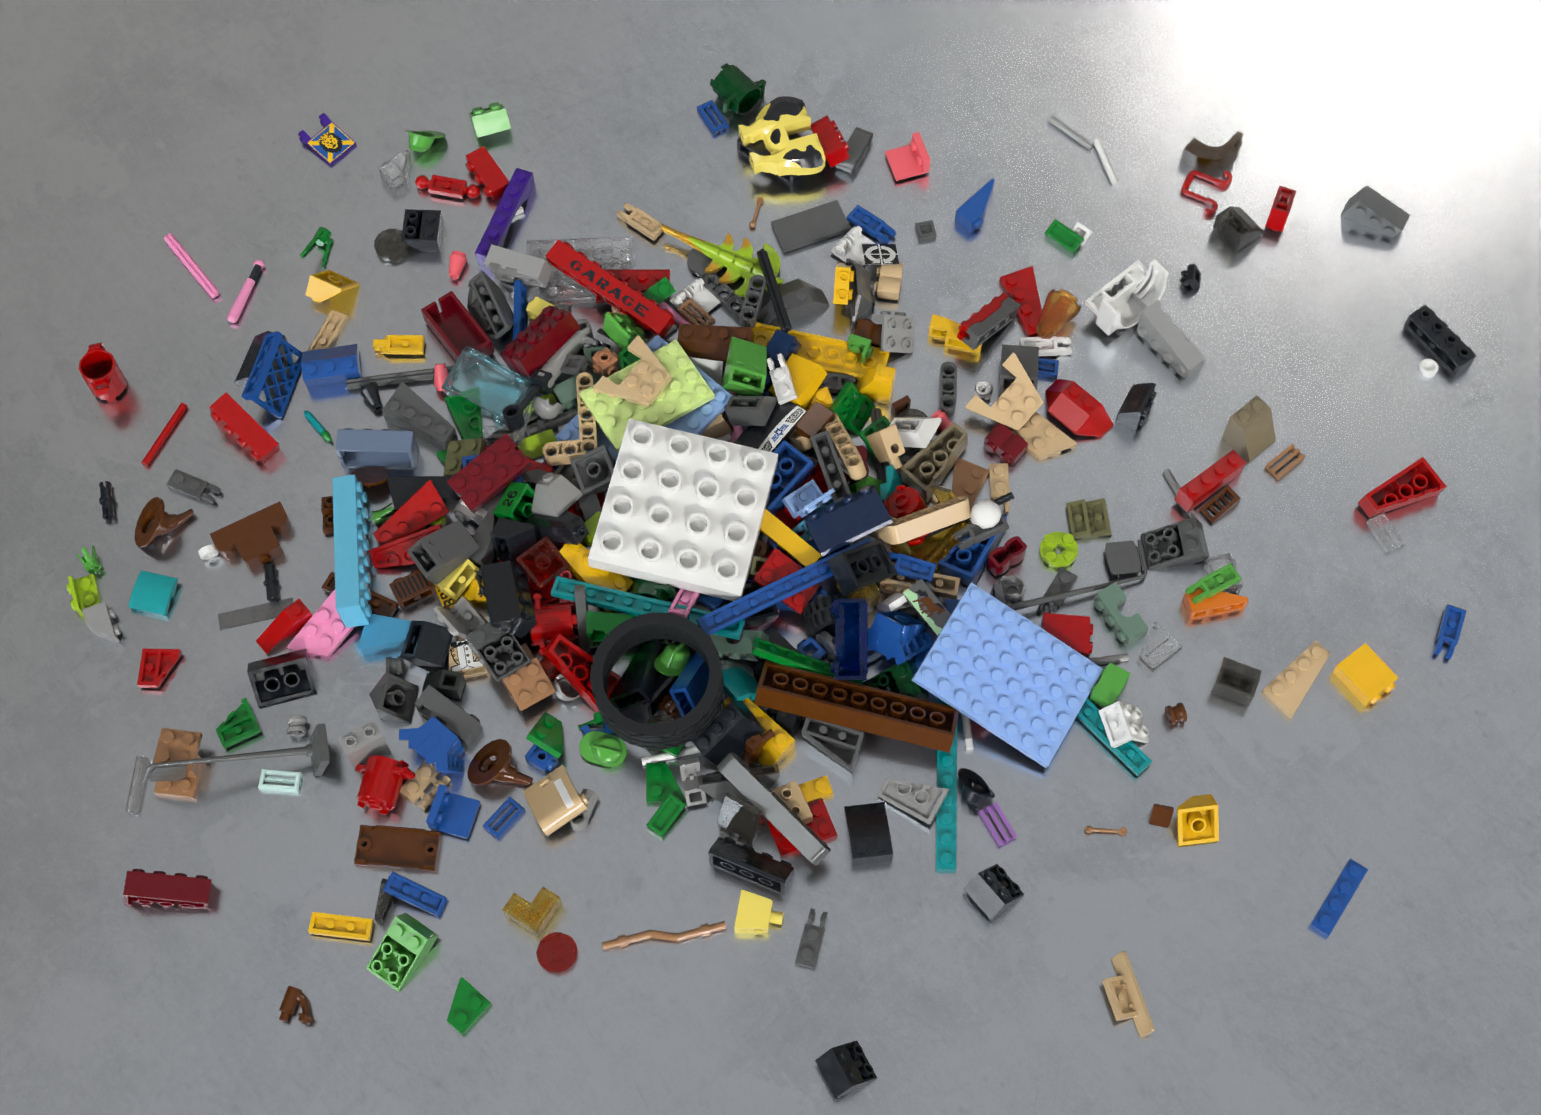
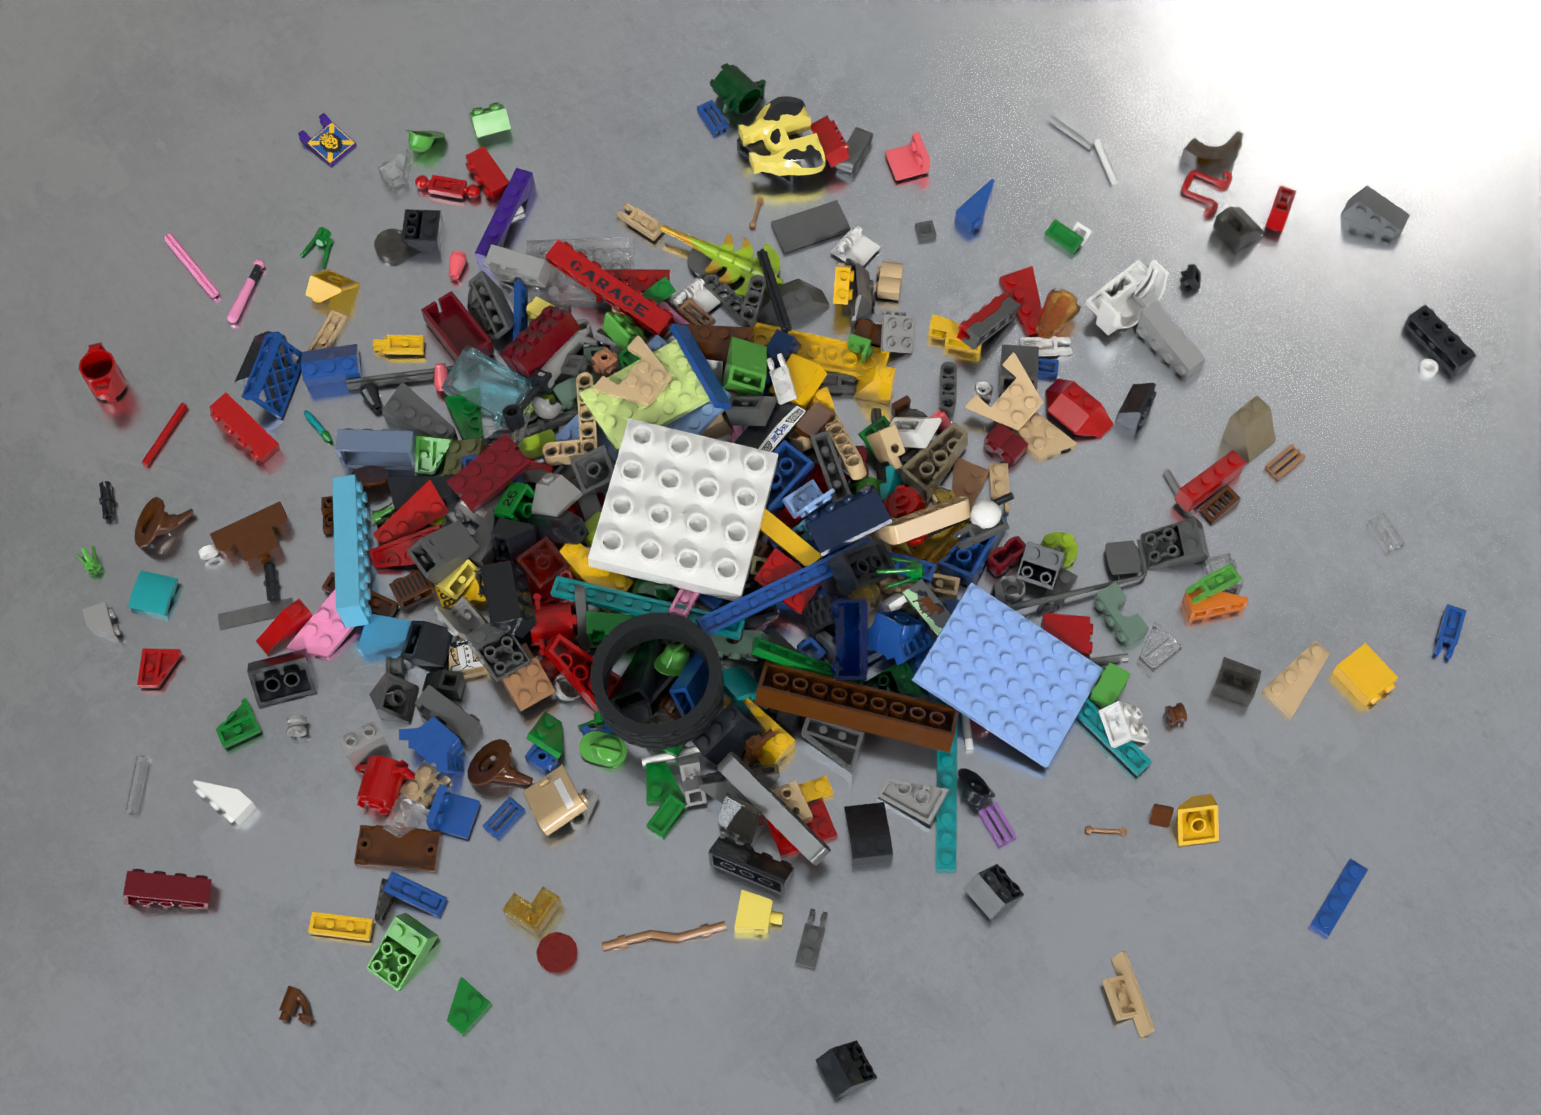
lime bracket [66,574,102,617] -> none
dark grey piece [142,724,330,783] -> none
medium nougat bracket [153,728,204,800] -> none
dark grey hinge [166,469,221,504] -> none
light aqua tile [258,769,303,793] -> none
green slope [829,382,875,435] -> none
blue hinge [847,205,896,244] -> none
sticker [862,244,899,265] -> none
olive slope [1066,498,1112,539] -> none
red wedge [1358,457,1447,518] -> none
none -> white slope [193,780,256,826]
none -> clear wing [383,794,430,838]
none -> bright green wing [414,435,453,475]
none -> blue tile [670,323,732,410]
none -> green plant [876,556,924,588]
none -> slope [1016,541,1068,590]

